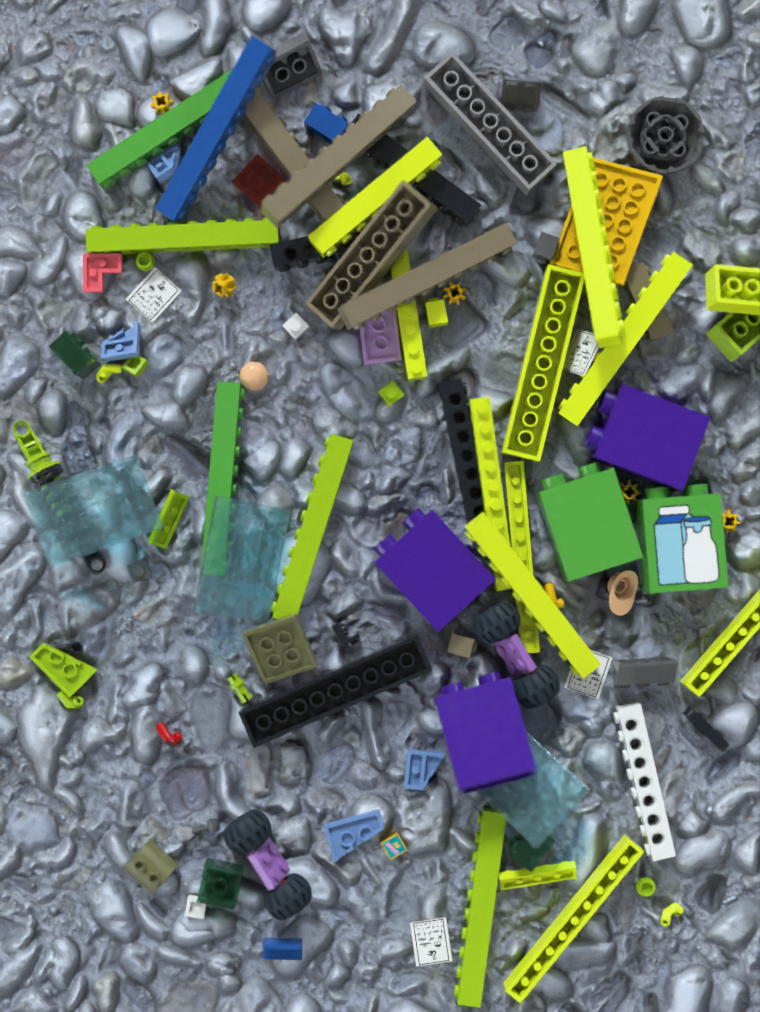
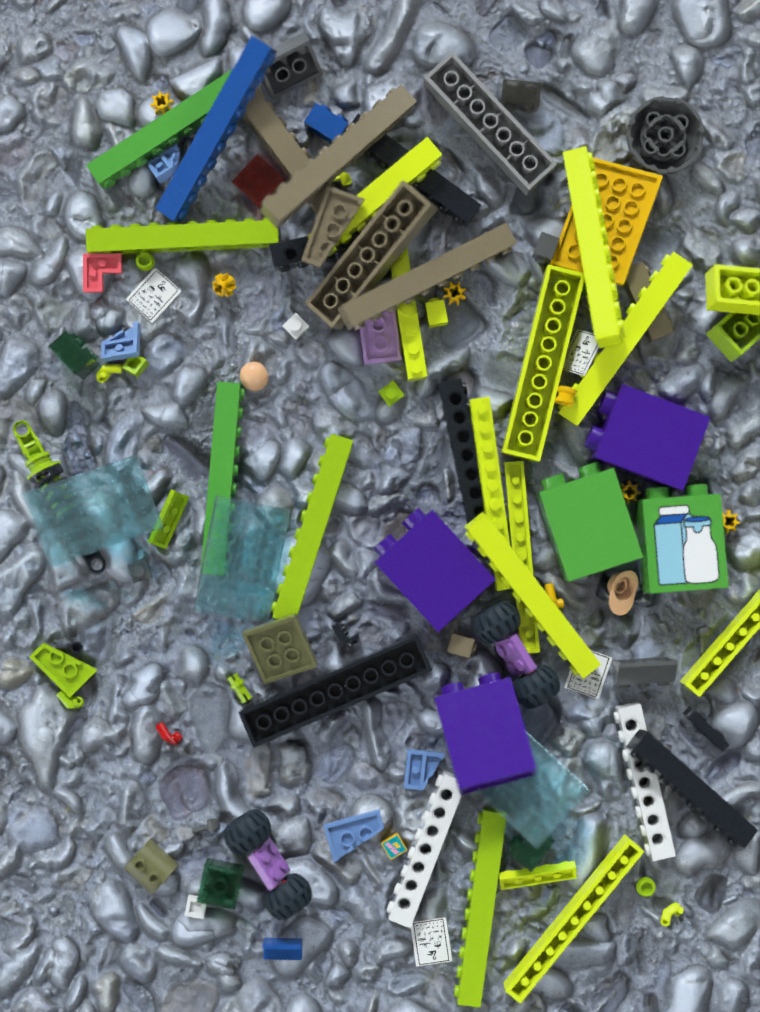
none -> dark tan wing [302,186,365,268]
none -> white brick [386,771,461,928]
none -> yellow wheel [555,386,577,407]
none -> black brick [626,729,758,849]

